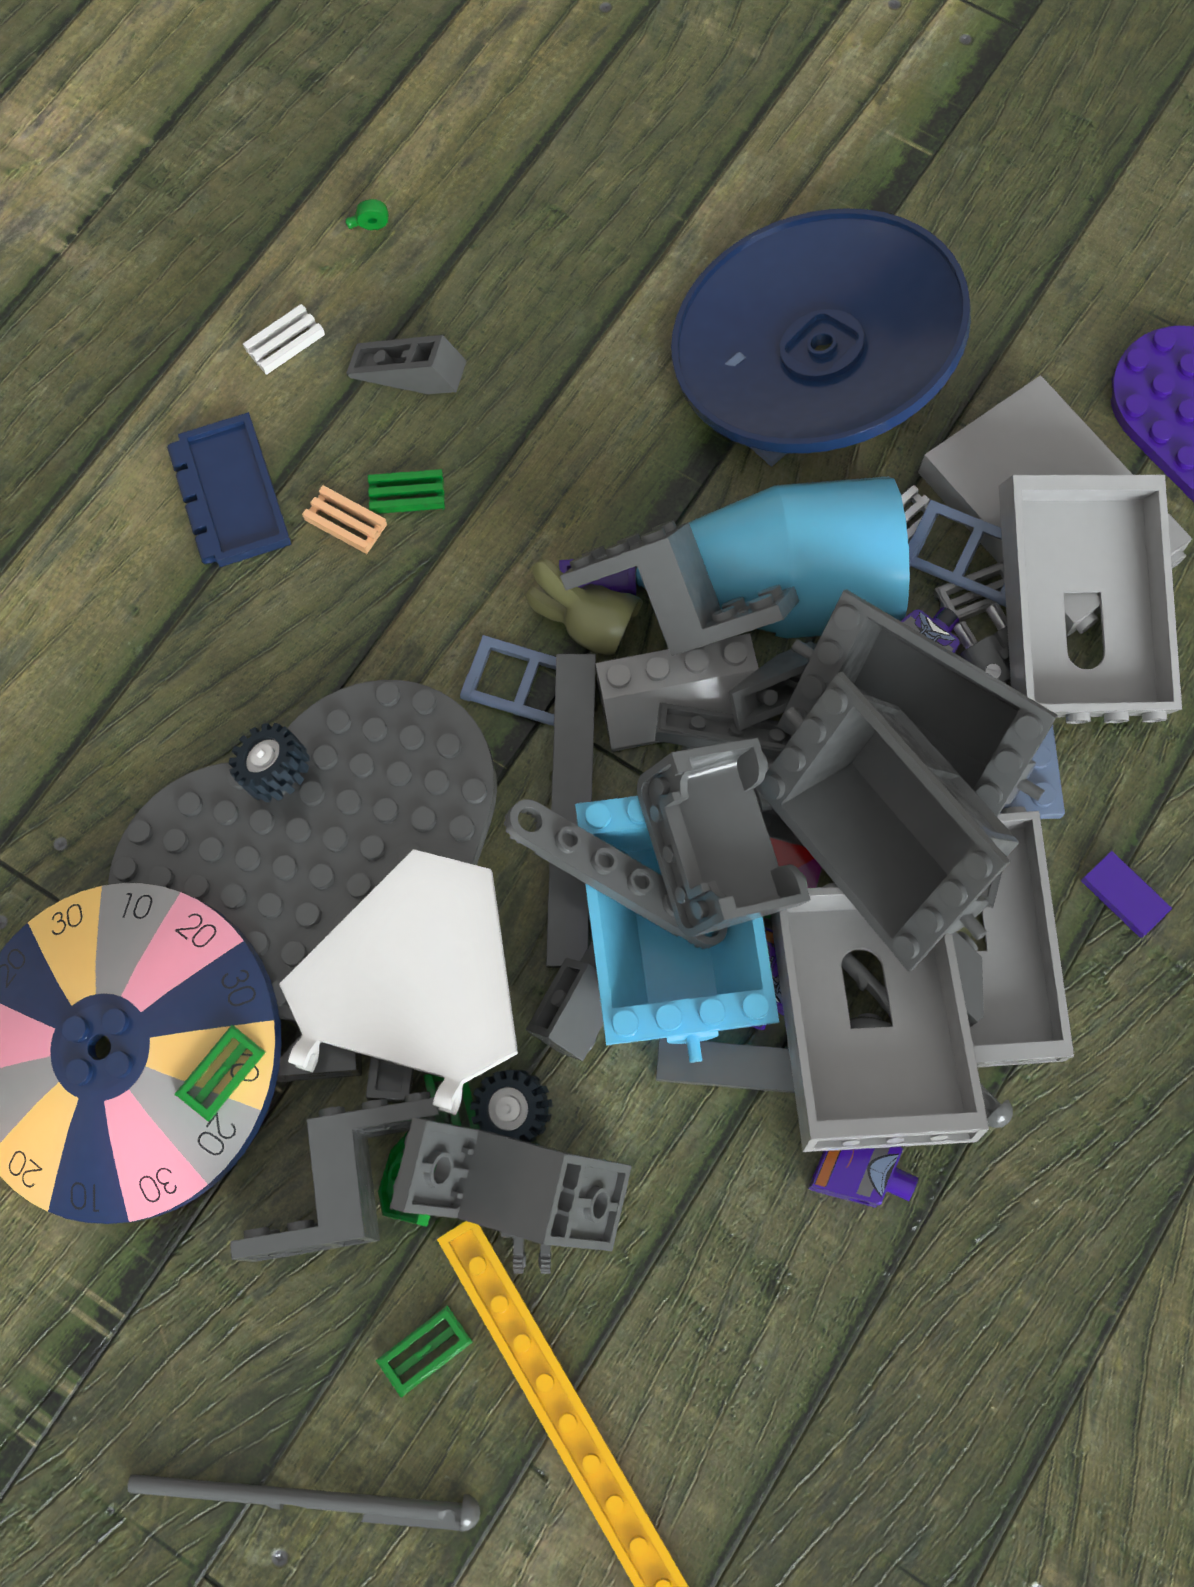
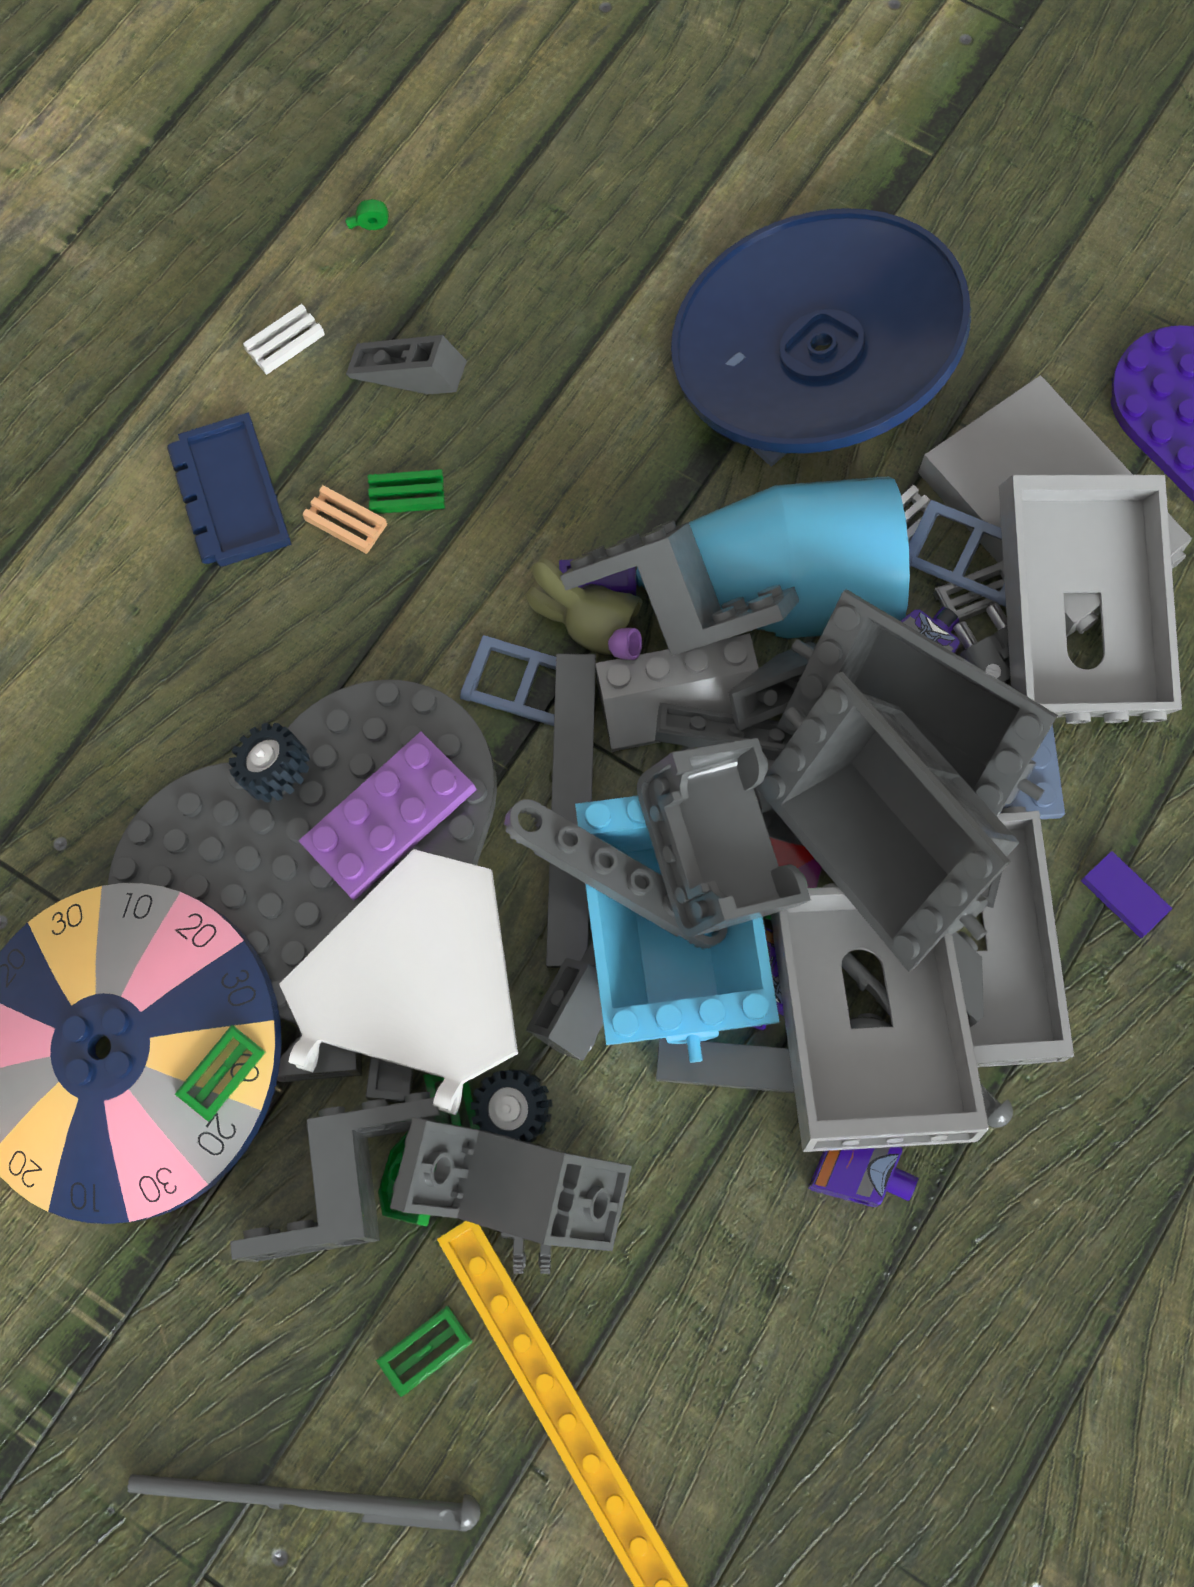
none -> medium lavender plate [299,731,477,901]
none -> medium lavender hinge [608,628,642,660]

